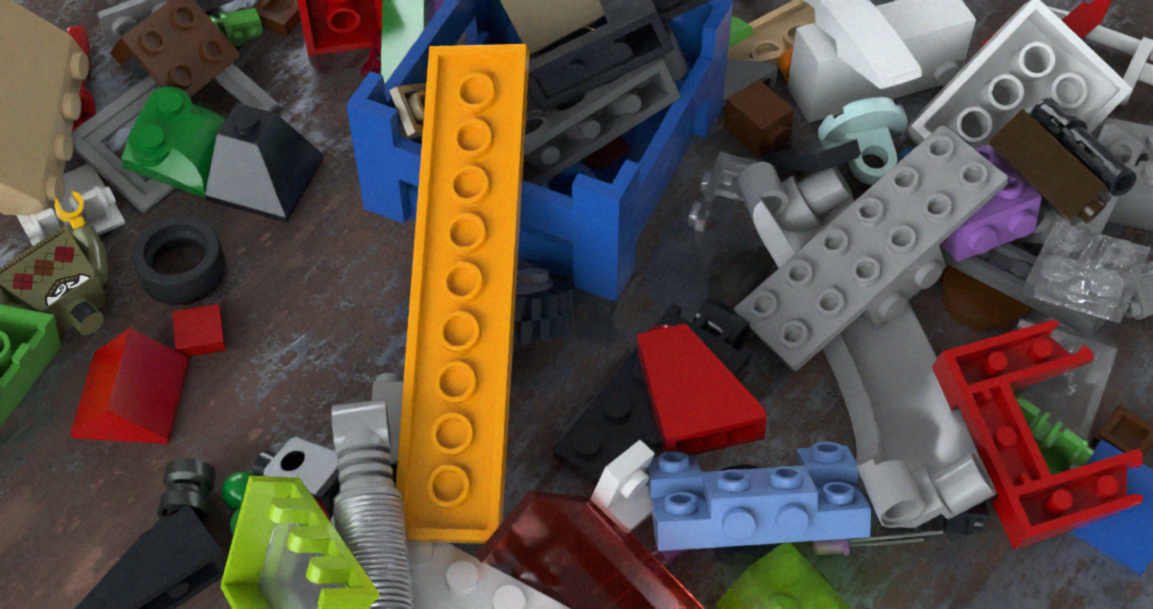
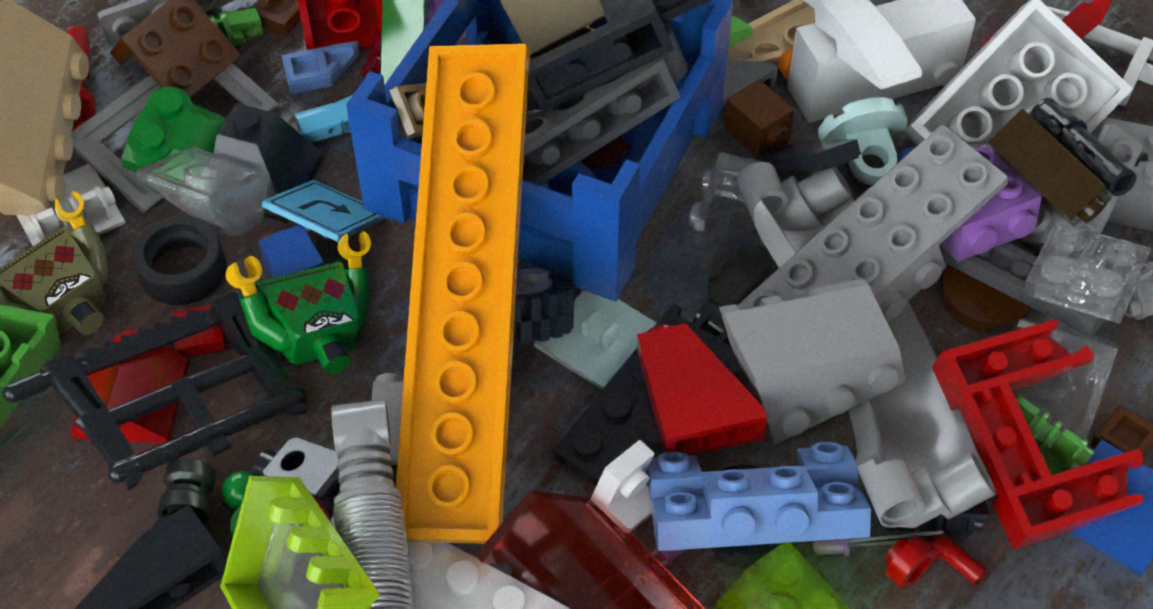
none -> black piece [2,292,308,491]
none -> clear slope [136,147,268,236]
none -> green torso [226,231,371,374]
none -> blue brick [258,224,324,278]
none -> medium azure piece [262,180,386,242]
none -> medium blue tile [281,41,360,95]
none -> medium azure bar [294,95,352,143]
none -> light aqua piece [534,290,656,390]
none -> light grey wedge [719,278,906,445]
none -> red plate [885,534,988,590]

